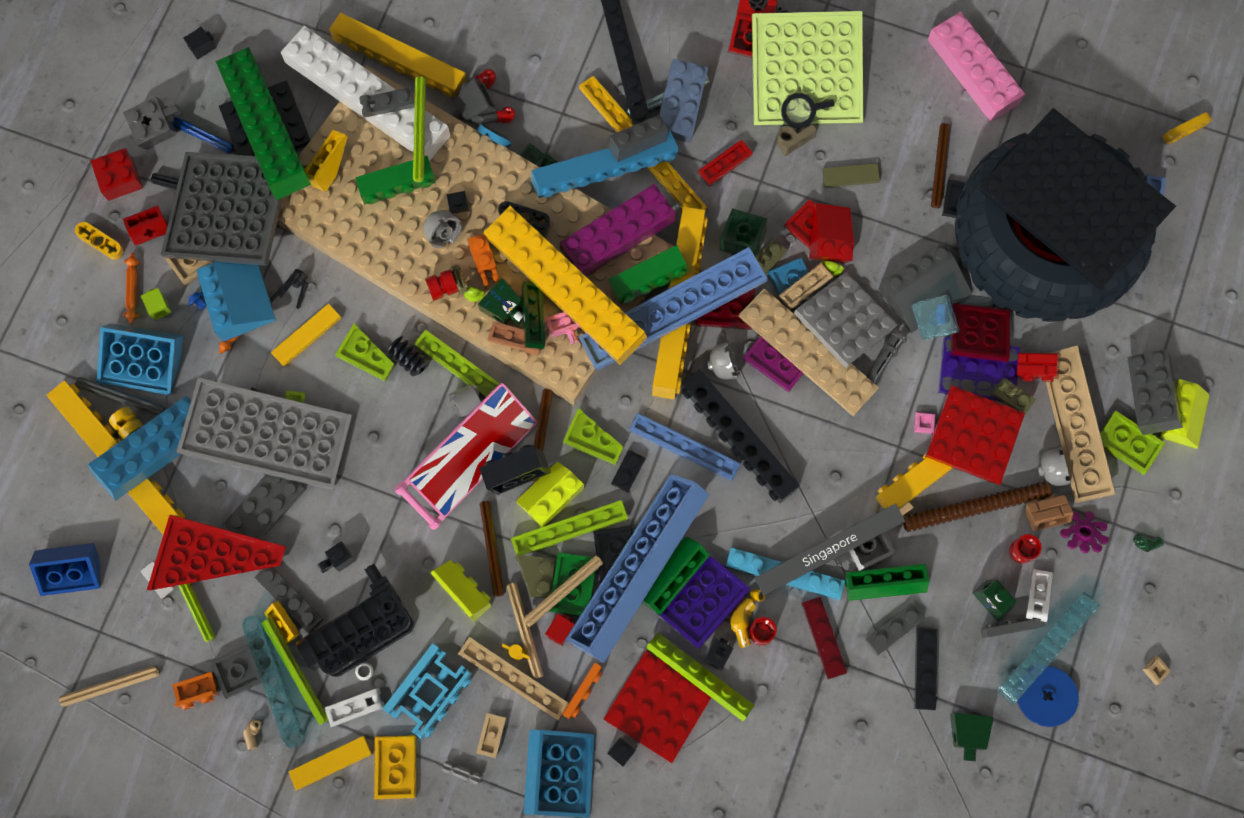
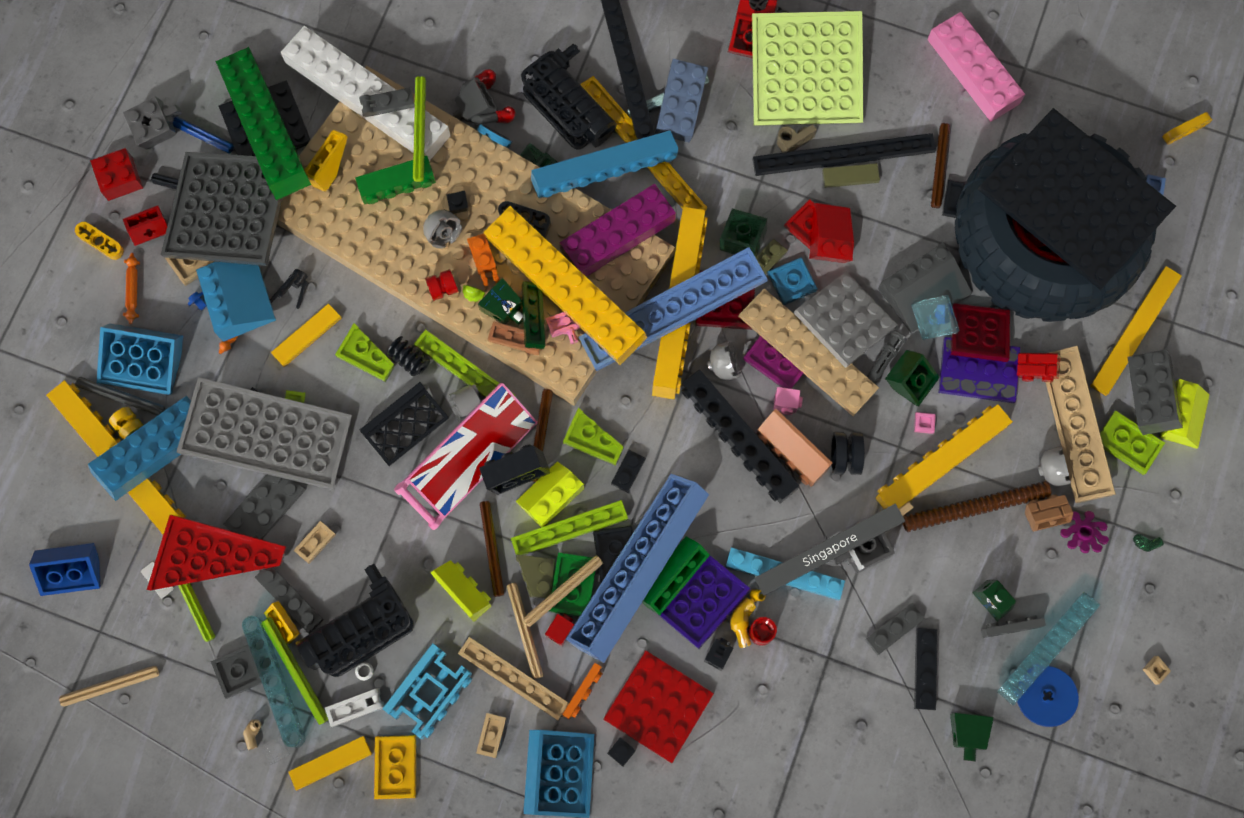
lime brick [141,288,172,321] -> none
orange bracket [172,672,219,710] -> none
black brick [183,27,216,60] -> none
black brick [317,541,356,573] -> none
yellow brick [329,13,467,98] -> none
light grey axle [442,761,482,785] -> none
olive axle [450,264,469,294] -> none
yellow piece [502,644,530,661] -> none
green brick [608,245,689,305] -> none
dark grey brick [609,115,668,162] -> none
medium blue tile [629,413,741,481] -> none
lime plate [646,632,755,721] -> none
red plate [698,139,753,187] -> none
tan tile [778,263,833,311] -> none
piece [781,93,834,128] -> none
dark red plate [801,597,847,680] -> none
lime piece [821,261,844,277] -> none
green brick [845,564,930,601] -> none
red plate [925,385,1025,485] -> none
olive plate [992,378,1036,415] -> none
red wheel [1009,534,1042,564] -> none
white plate [1026,569,1053,622] -> none
none -> tan plate [294,521,336,564]
none -> black fence [359,382,449,466]
none -> black piece [521,44,617,150]
none -> black plate [752,133,936,176]
none -> nougat slope [756,409,832,487]
none -> bright pink brick [773,387,803,415]
none -> black wheel [831,432,865,475]
none -> dark green slope [885,350,940,407]
none -> yellow tile [1090,266,1182,396]

